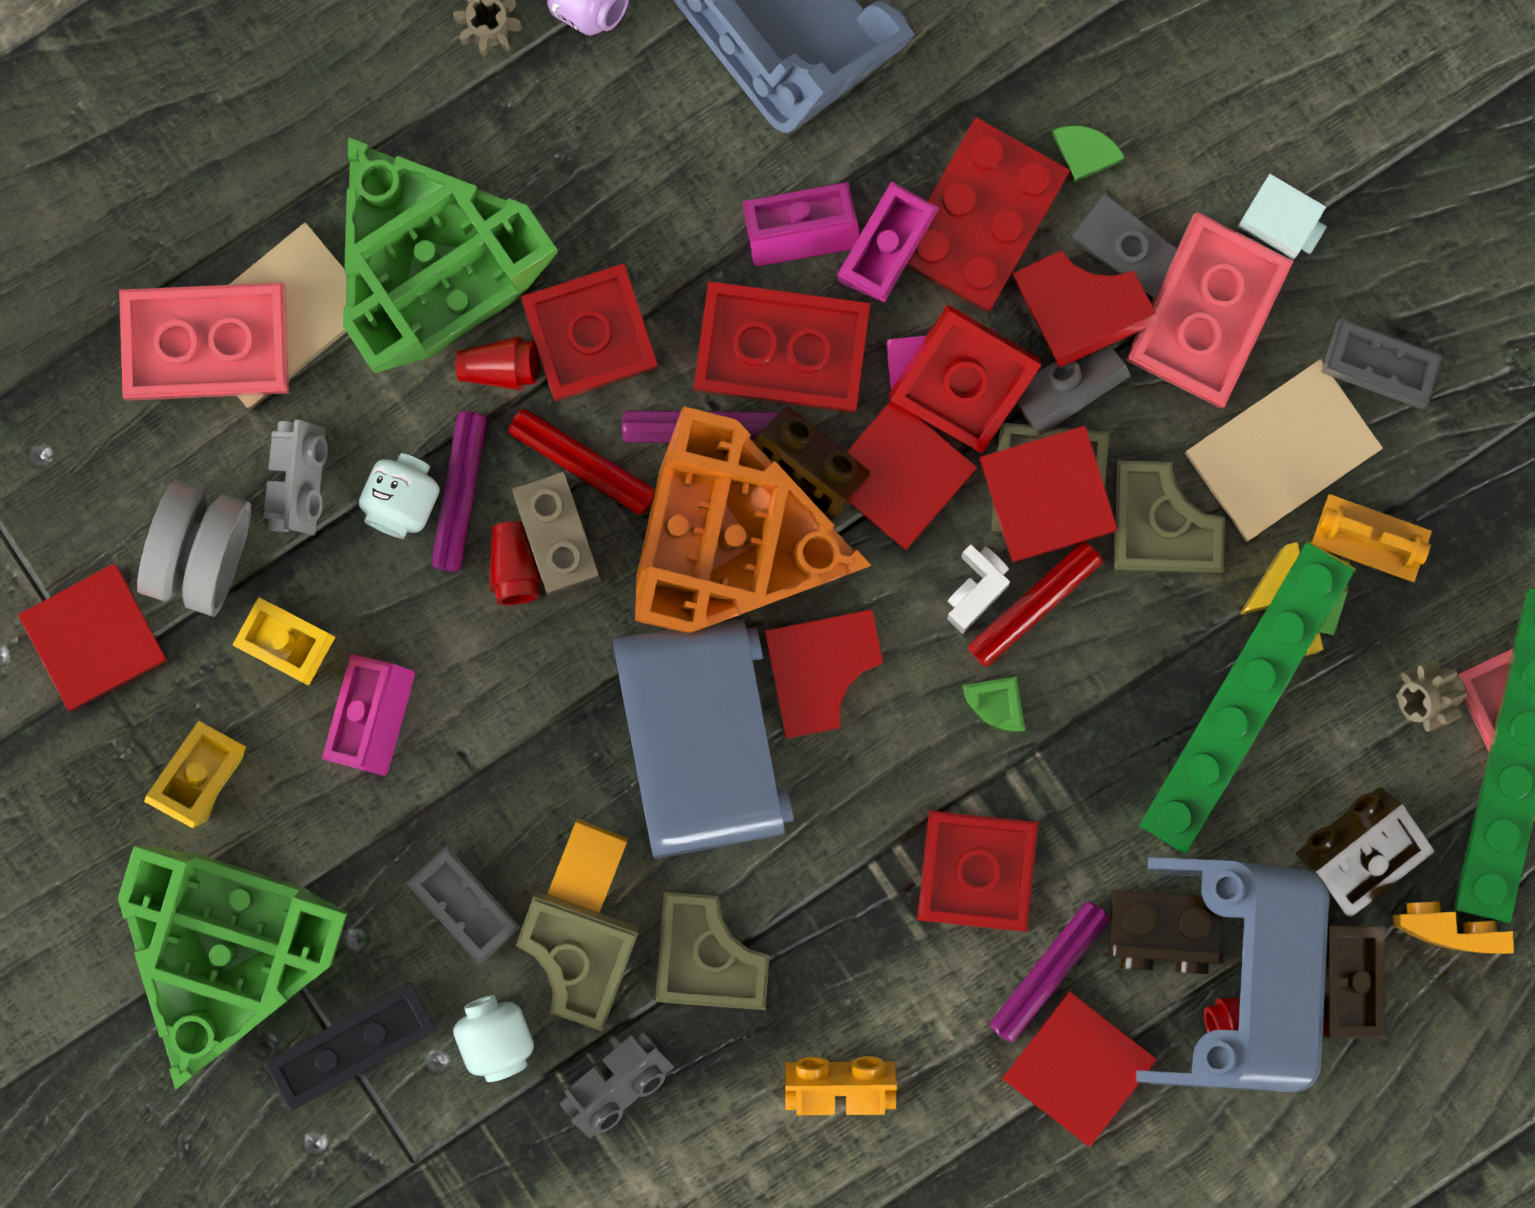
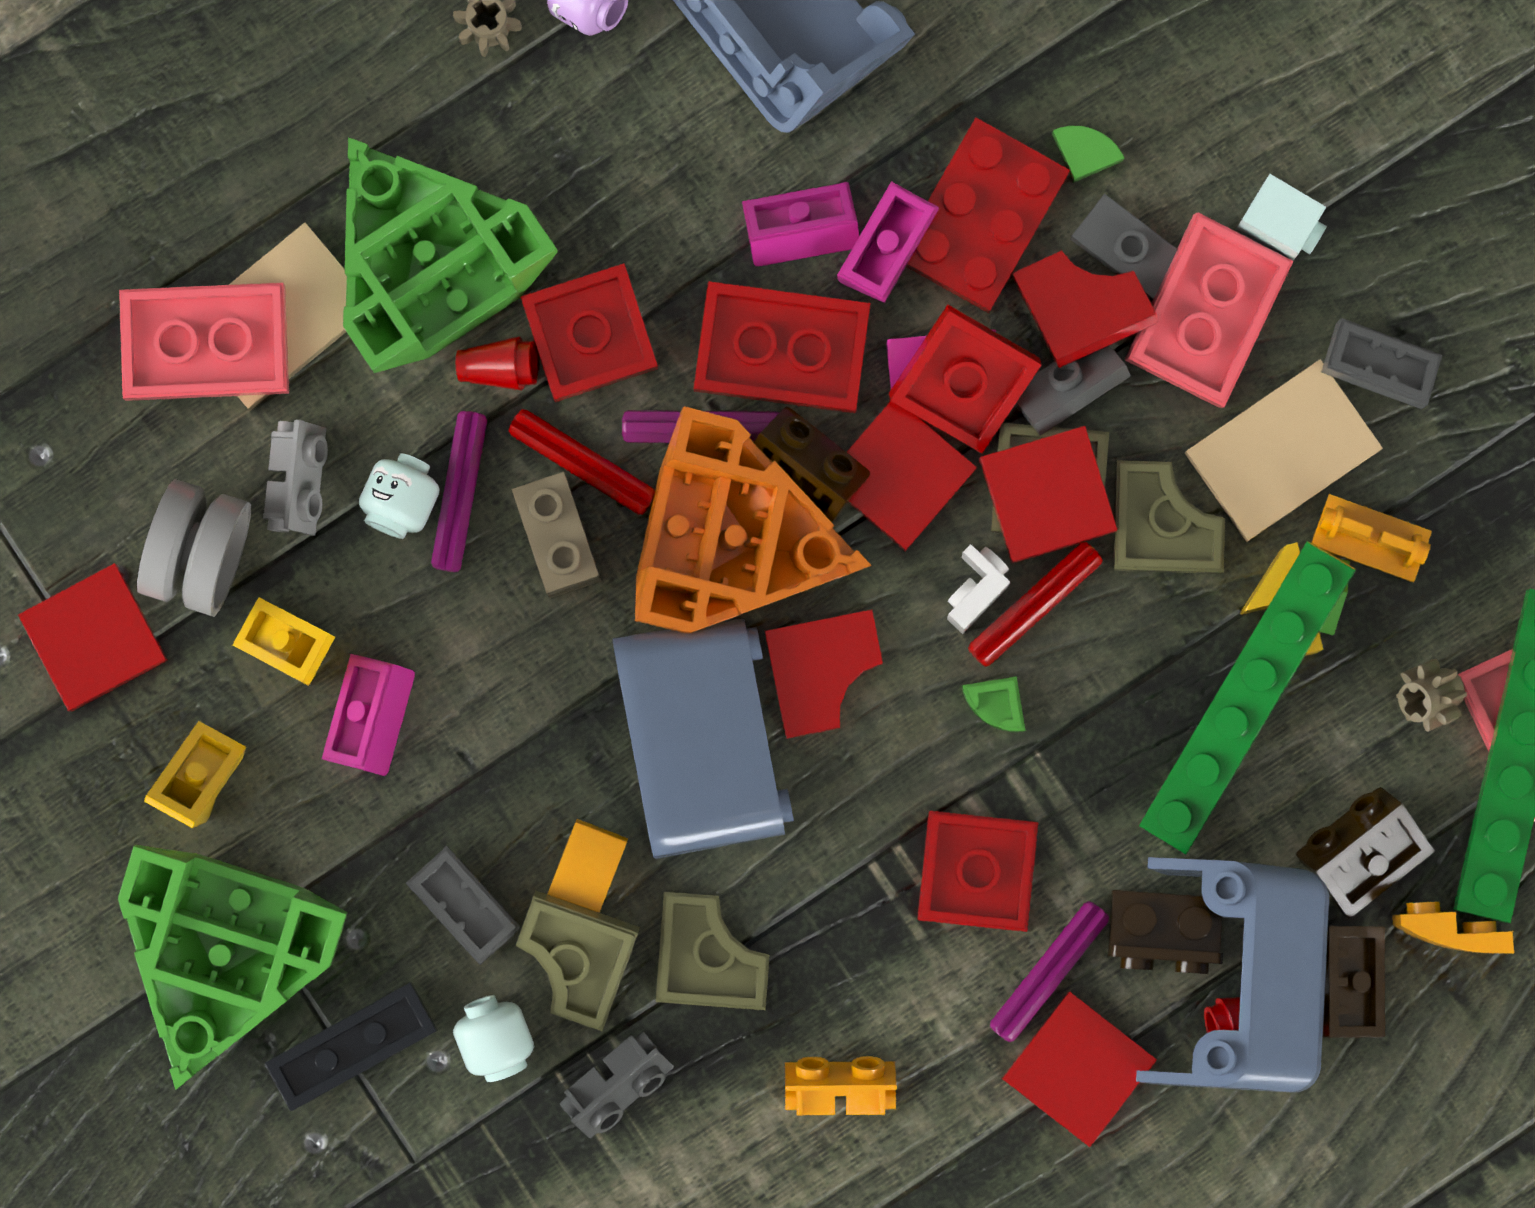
red cone [489,521,543,606] -> none

